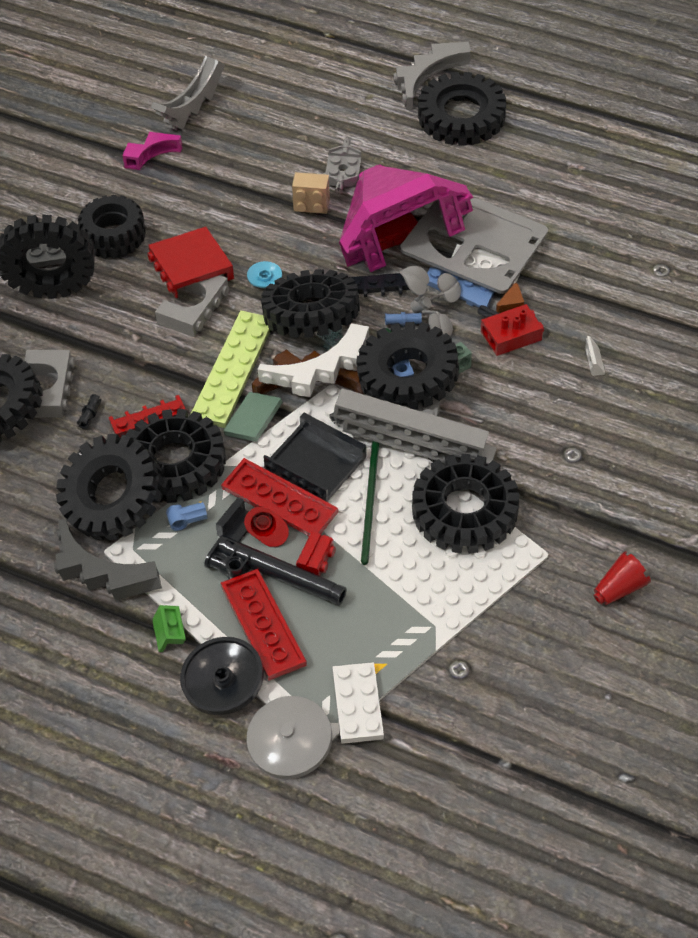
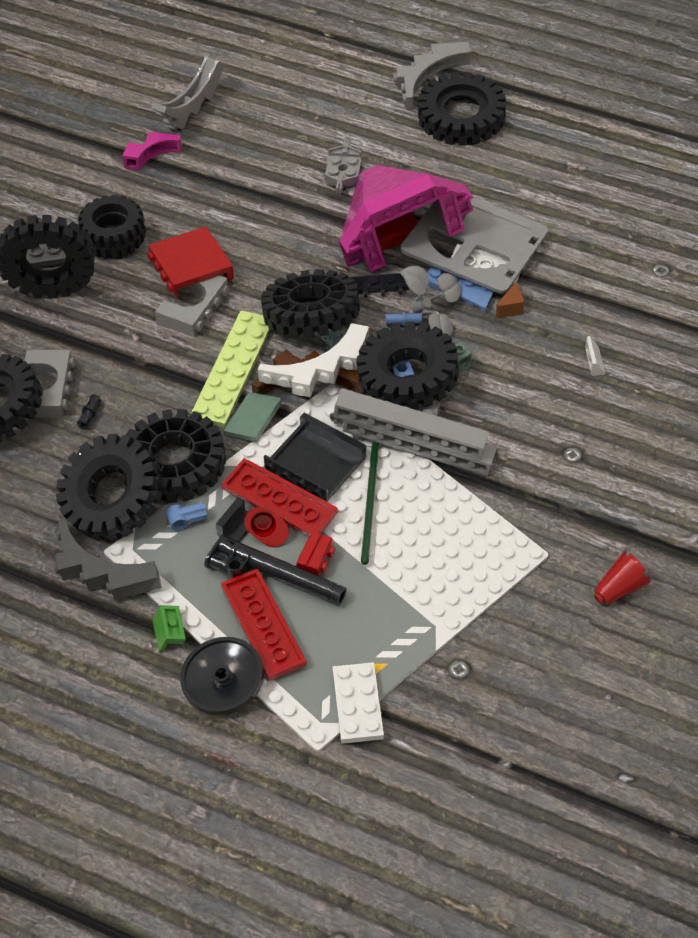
red hinge [108,395,186,438] -> none
medium azure dish [247,261,282,288] -> none
light grey dish [247,696,332,779] -> none
tan brick [292,172,330,214] -> none
black tyre [412,454,519,554] -> none
red piece [477,304,544,356] -> none

